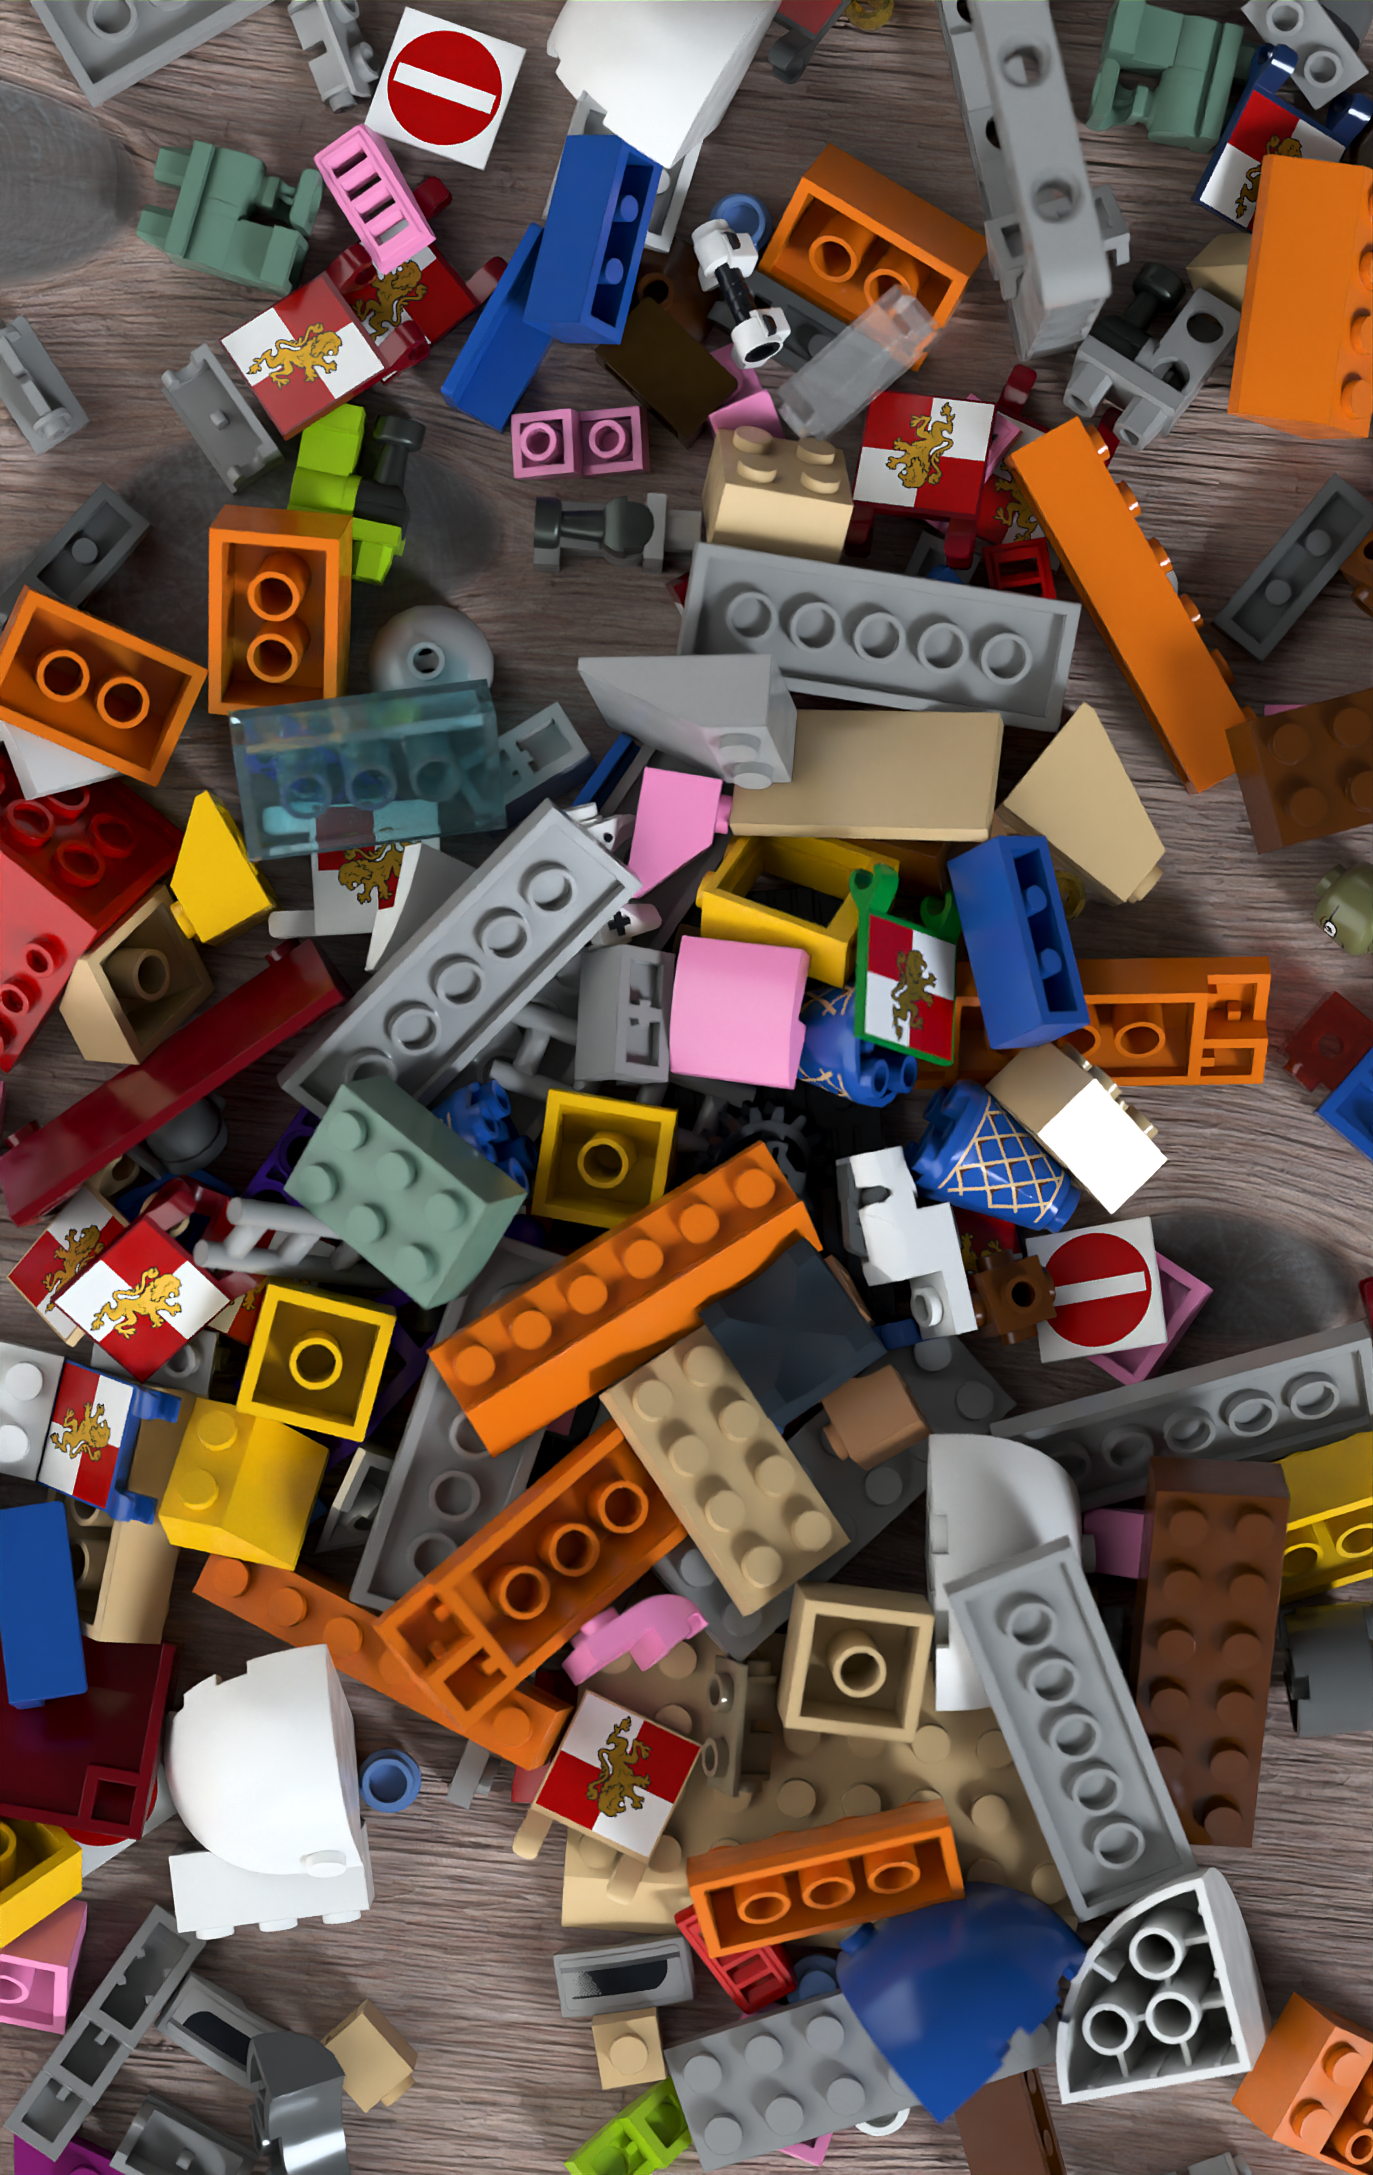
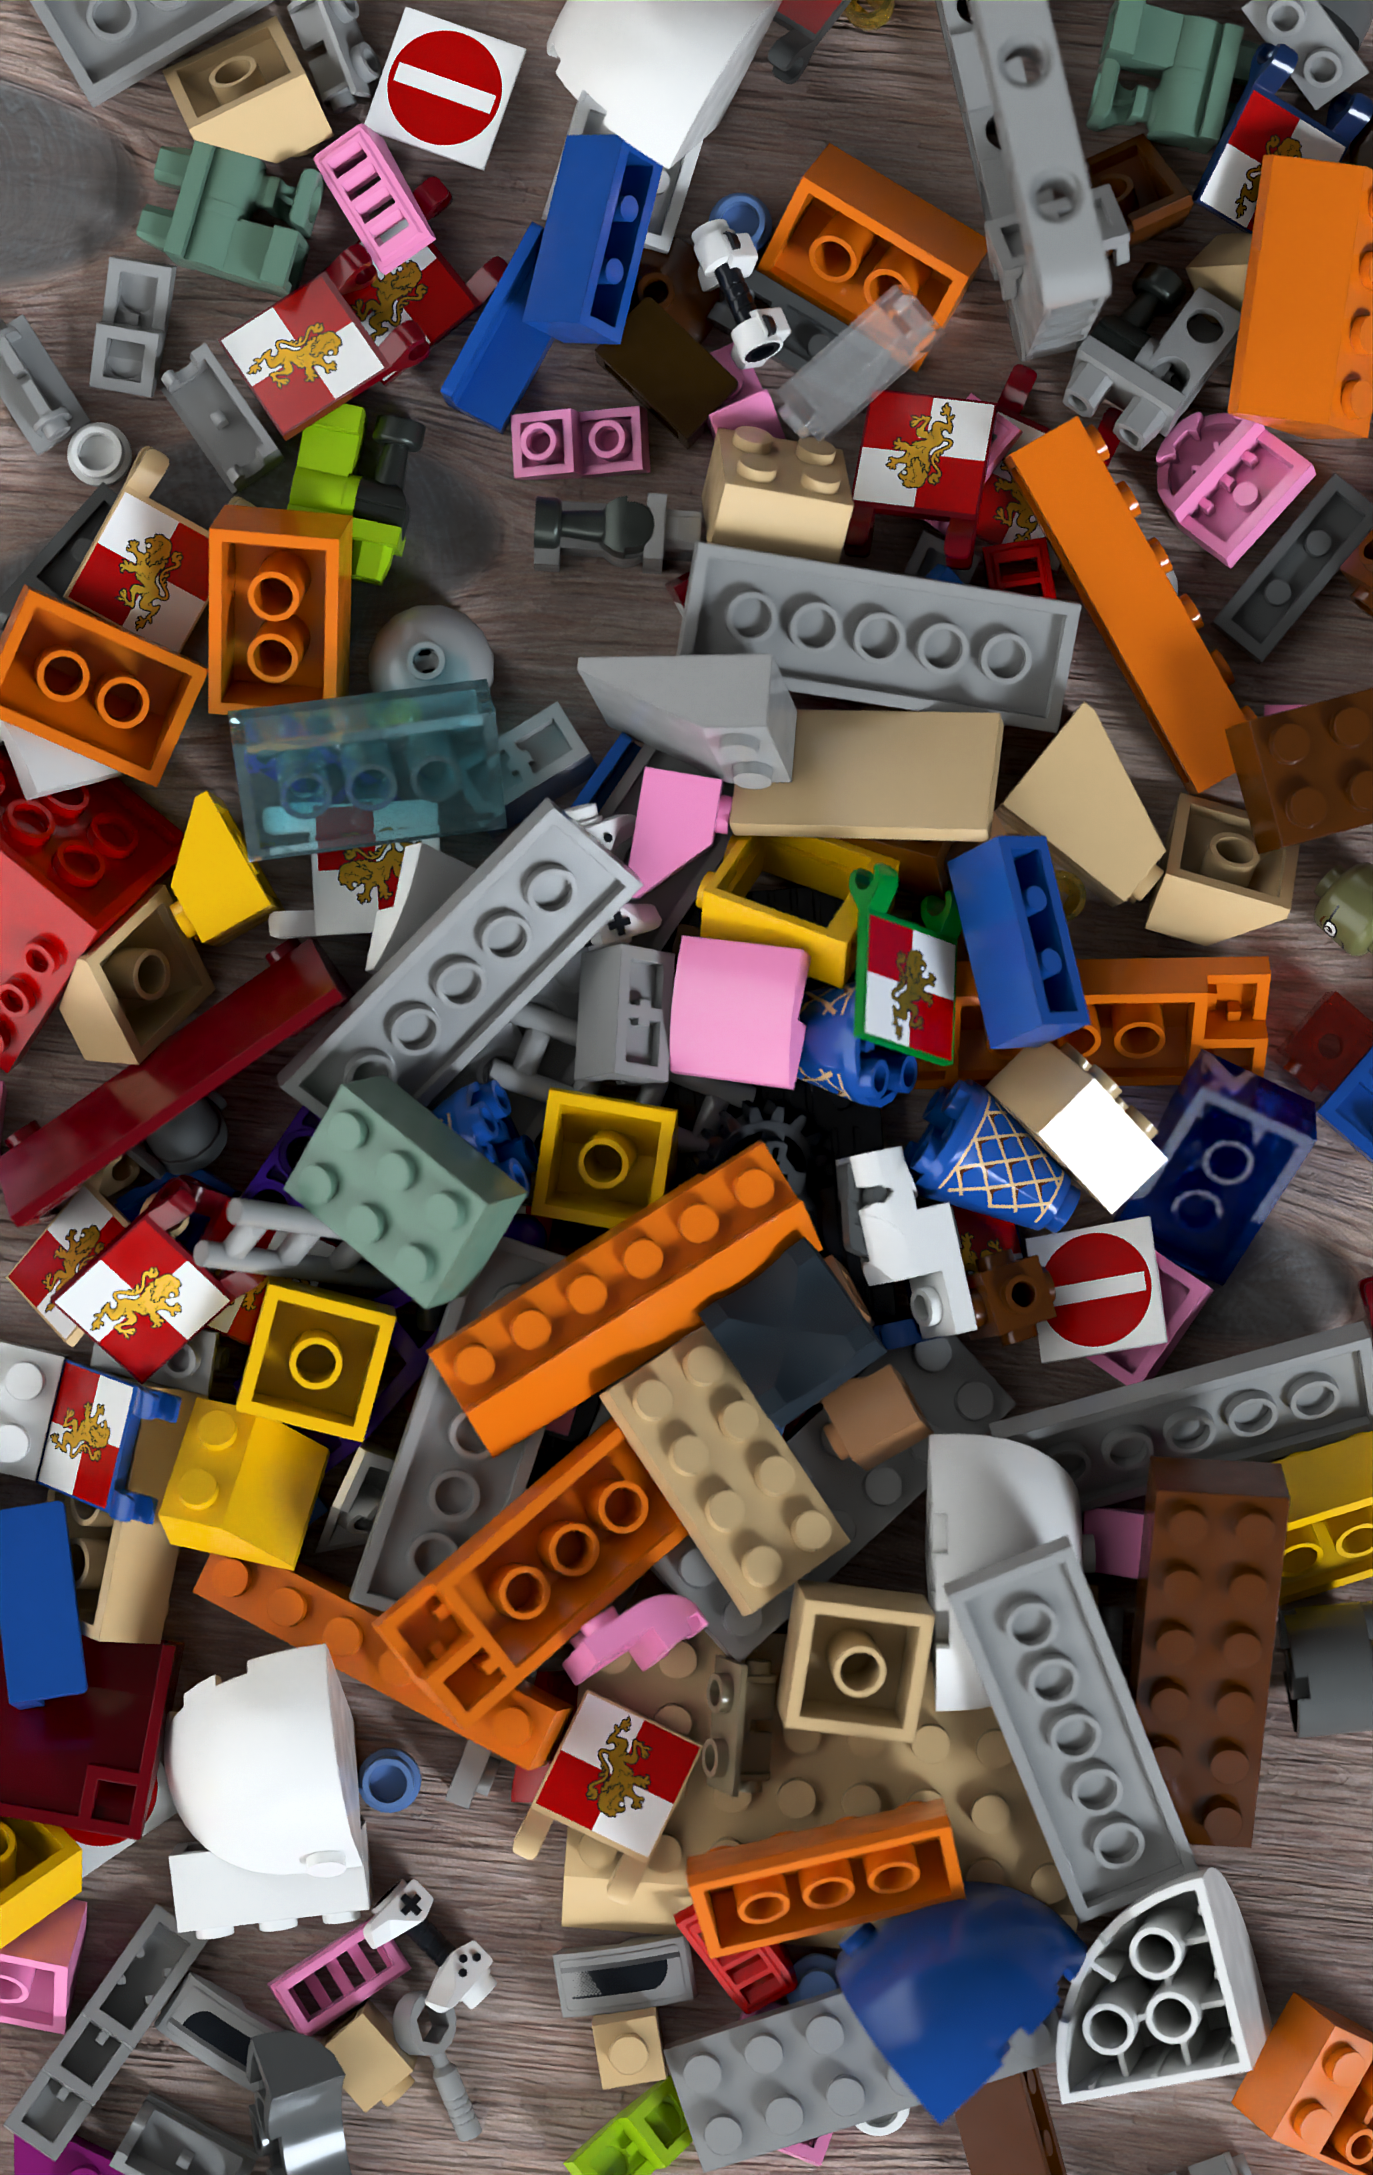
none -> flag [63,446,256,653]
none -> white plate [67,422,132,487]
none -> light grey slope [89,255,177,398]
none -> tan slope [162,16,334,164]
none -> bright pink slope [267,1915,412,2036]
none -> white piece [363,1879,498,2013]
none -> light grey piece [392,1990,482,2142]
none -> reddish brown slope [1085,133,1194,259]
none -> clear blue slope [1112,1049,1317,1286]
none -> tan slope [1144,792,1300,946]
none -> bright pink slope [1156,412,1316,569]

